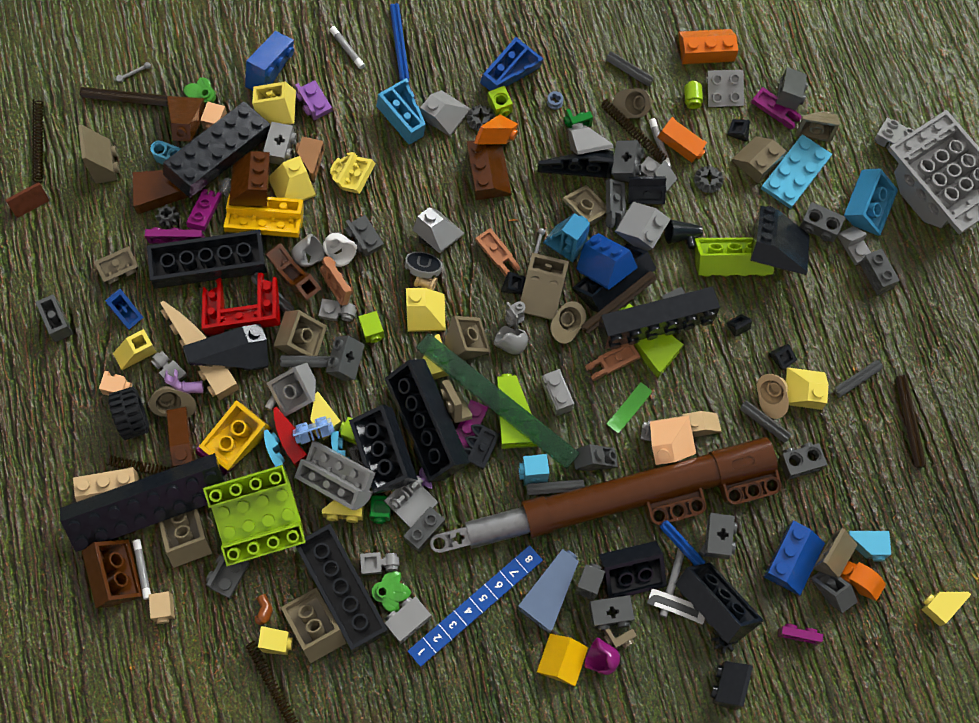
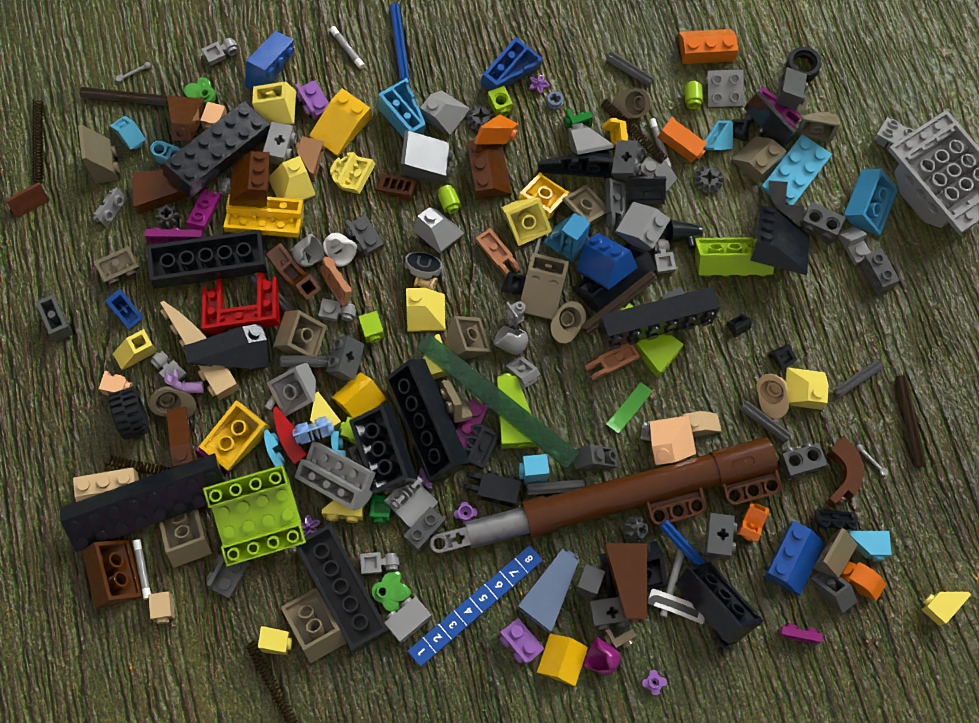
dark orange arm [255,594,273,625] -> none
light grey brick [541,369,575,416] -> none
black slope [710,661,753,711] -> none
none -> light grey hinge [92,187,127,228]
none -> medium azure slope [110,116,146,150]
none -> light grey plate [202,38,238,66]
none -> medium lavender plant [302,515,321,537]
none -> yellow slope [309,88,372,157]
none -> yellow slope [332,372,386,418]
none -> reddish brown slope [376,174,417,201]
none -> slope [401,130,453,184]
none -> lime brick [438,185,461,214]
none -> medium lavender plate [454,502,477,525]
none -> black hinge [463,471,521,508]
none -> medium lavender bracket [499,618,544,666]
none -> light yellow slope [501,197,552,246]
none -> light grey slope [506,356,541,389]
none -> yellow slope [519,172,570,219]
none -> medium lavender plant [529,75,550,94]
none -> yellow bracket [601,118,628,148]
none -> reddish brown slope [603,543,647,623]
none -> dark grey gear [623,516,648,541]
none -> medium lavender plate [642,670,667,695]
none -> light grey plate [653,239,676,274]
none -> medium azure slope [703,120,733,150]
none -> orange brick [737,501,769,542]
none -> black slope [744,90,798,148]
none -> black brick [769,180,804,221]
none -> black tyre [786,47,822,82]
none -> black plate [814,509,858,531]
none -> reddish brown arch [825,436,864,508]
none -> light grey hinge [856,444,888,476]

